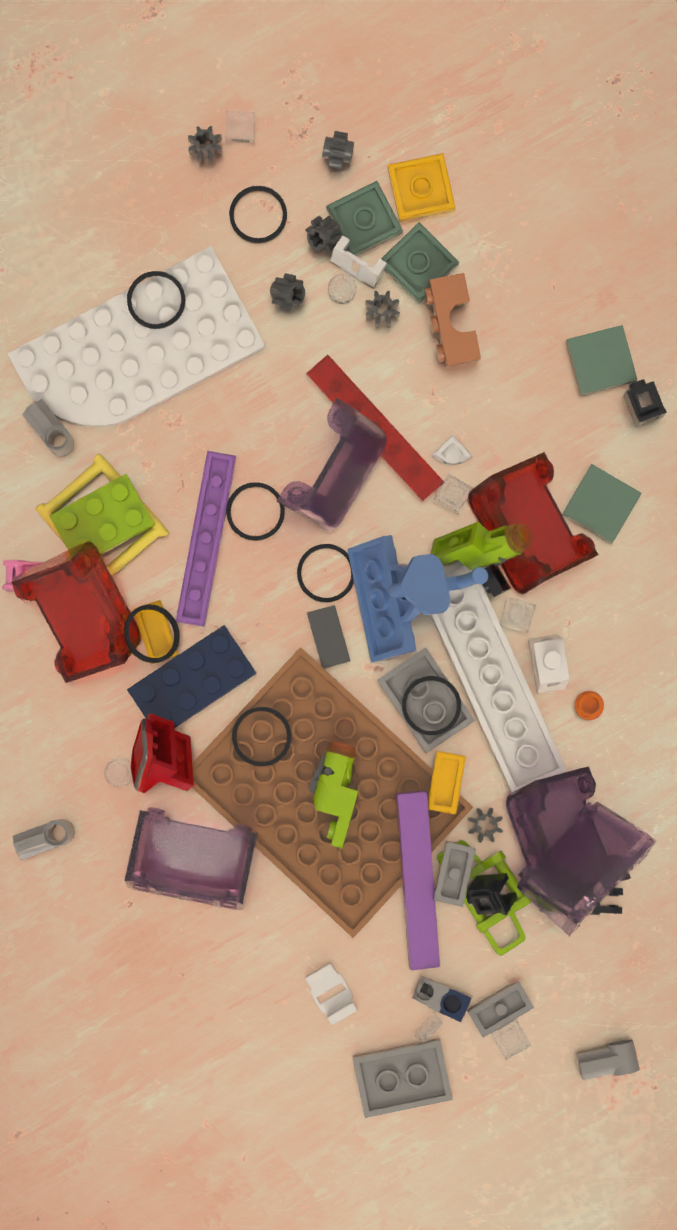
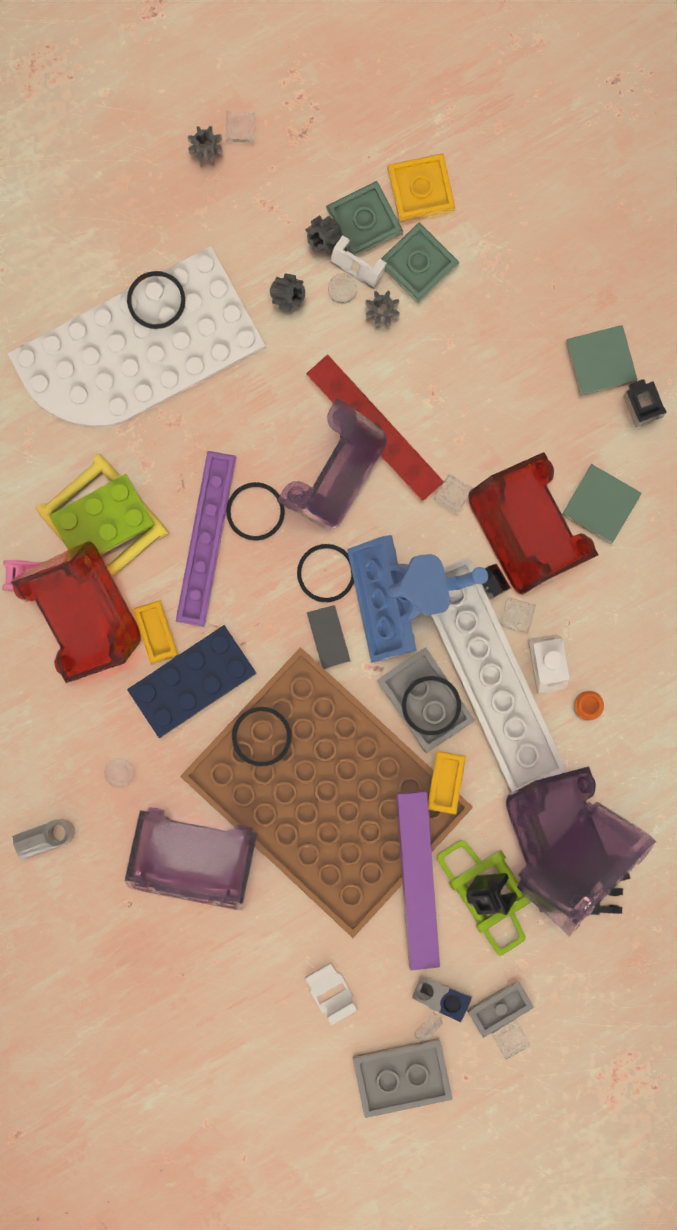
light grey piece [22,399,74,456] -> none
black piece [124,604,180,663] -> none
red piece [130,713,194,793] -> none
black piece [229,186,287,243] -> none
lime plate [308,740,358,849] -> none
dark grey gear [322,131,354,169] -> none
nougat arch [424,273,481,367] -> none
lime plate [431,522,532,570] -> none
white tile [432,435,473,465] -> none
light grey plate [433,841,476,907] -> none
dark grey gear [467,807,503,843] -> none
light grey piece [577,1040,640,1080] -> none

